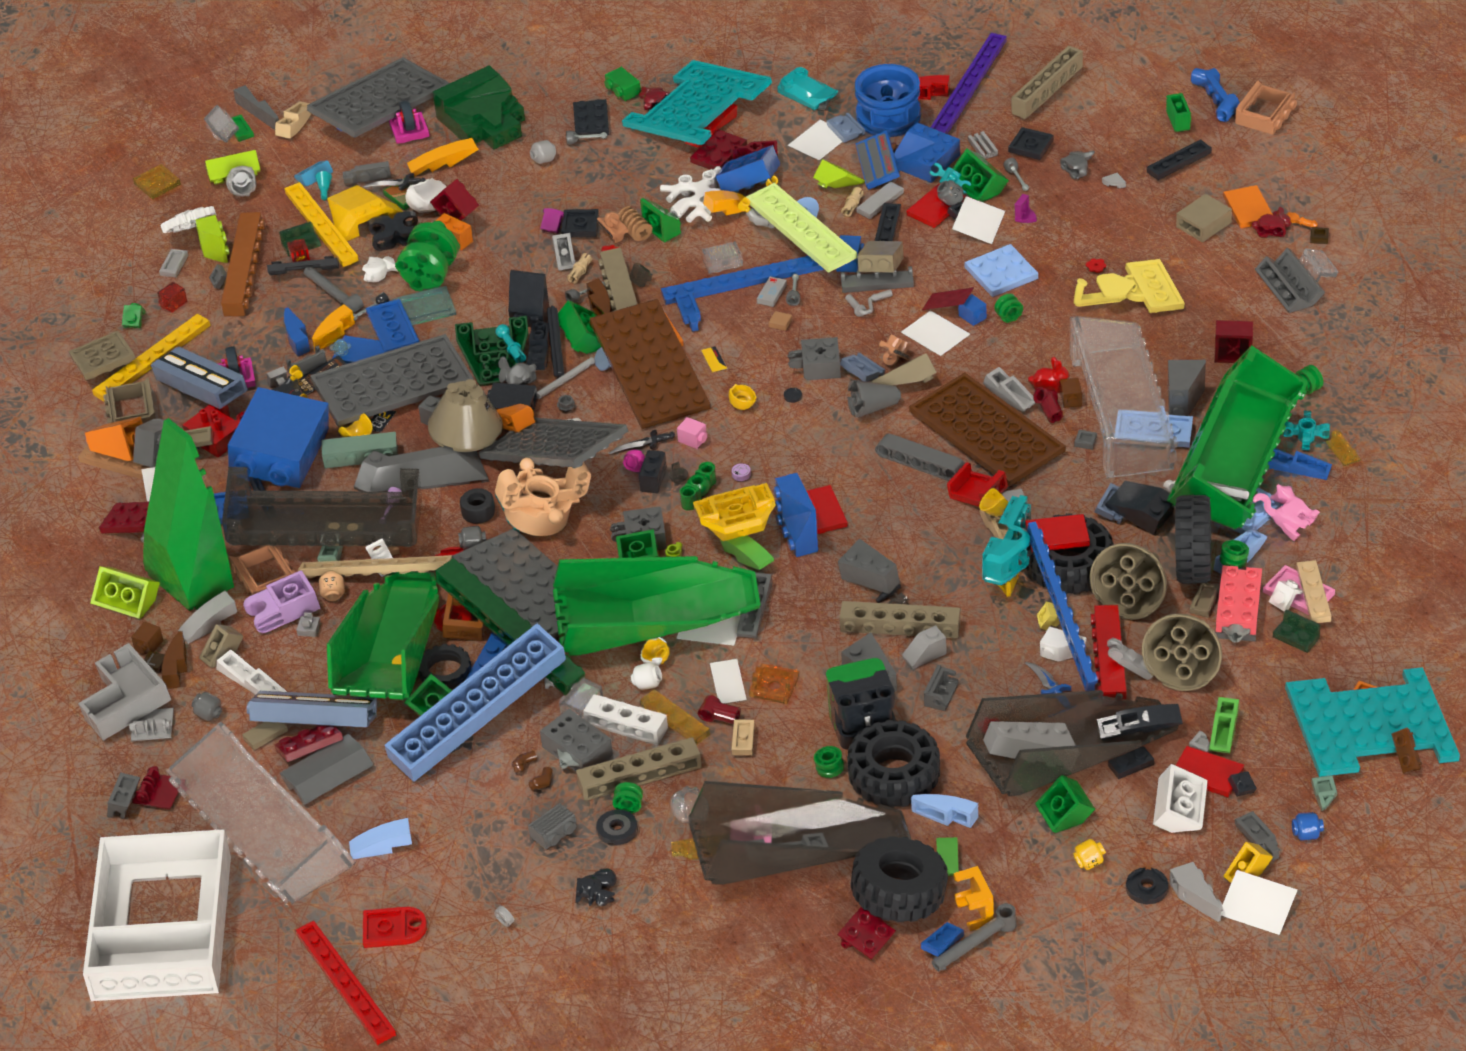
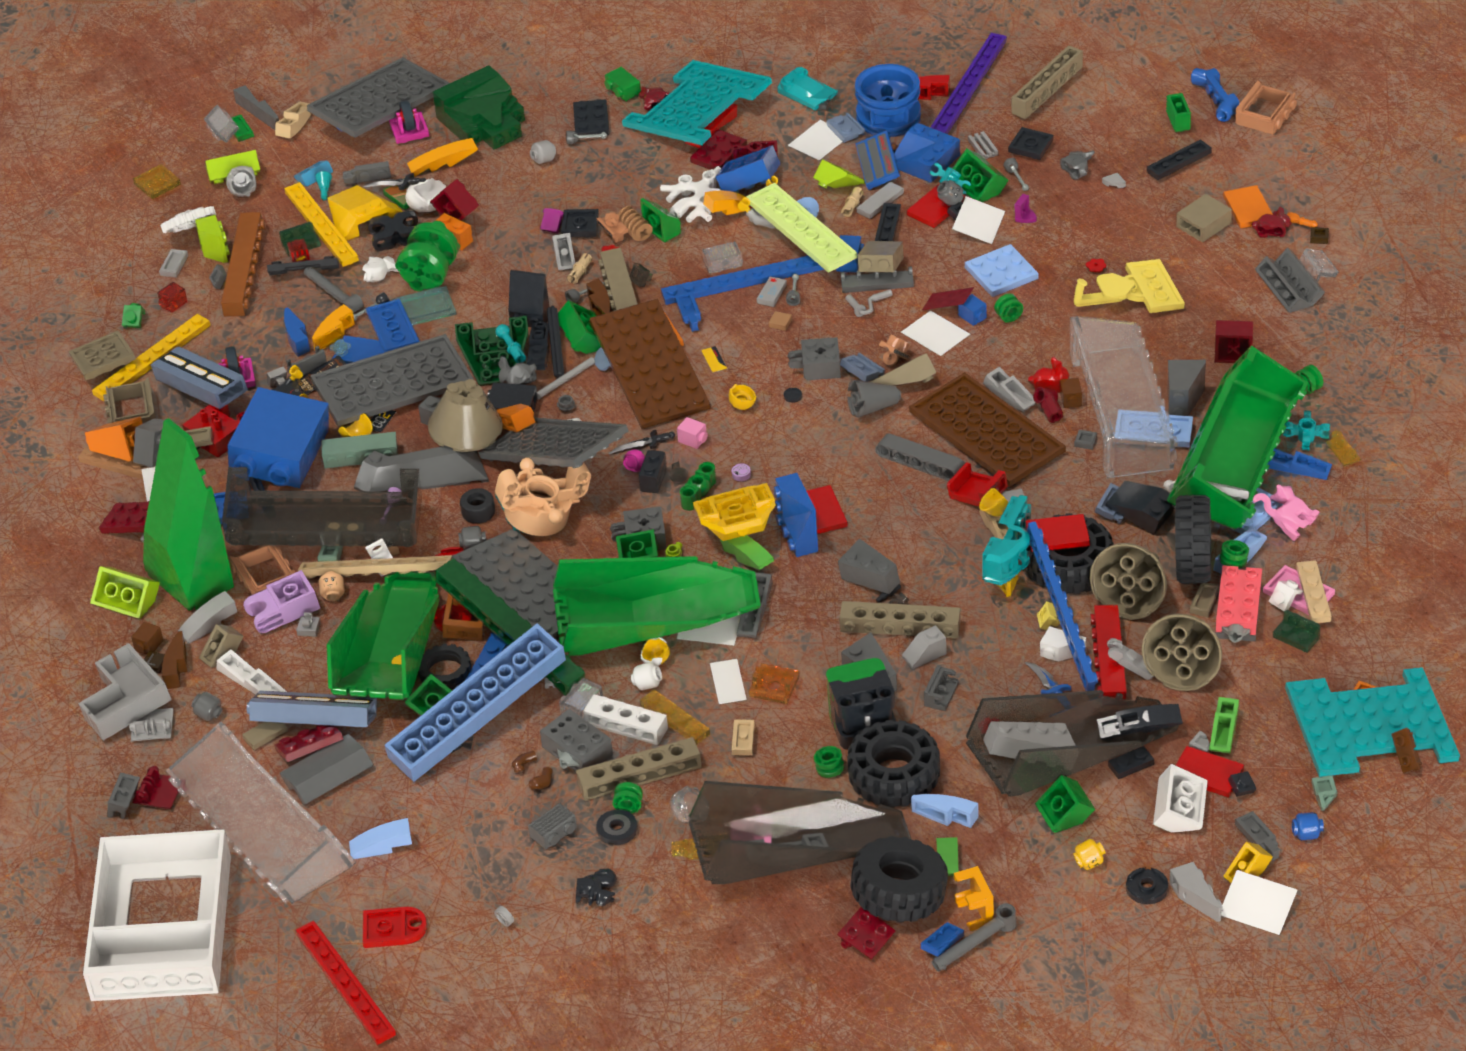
dark red piece [697,695,741,724] -> none

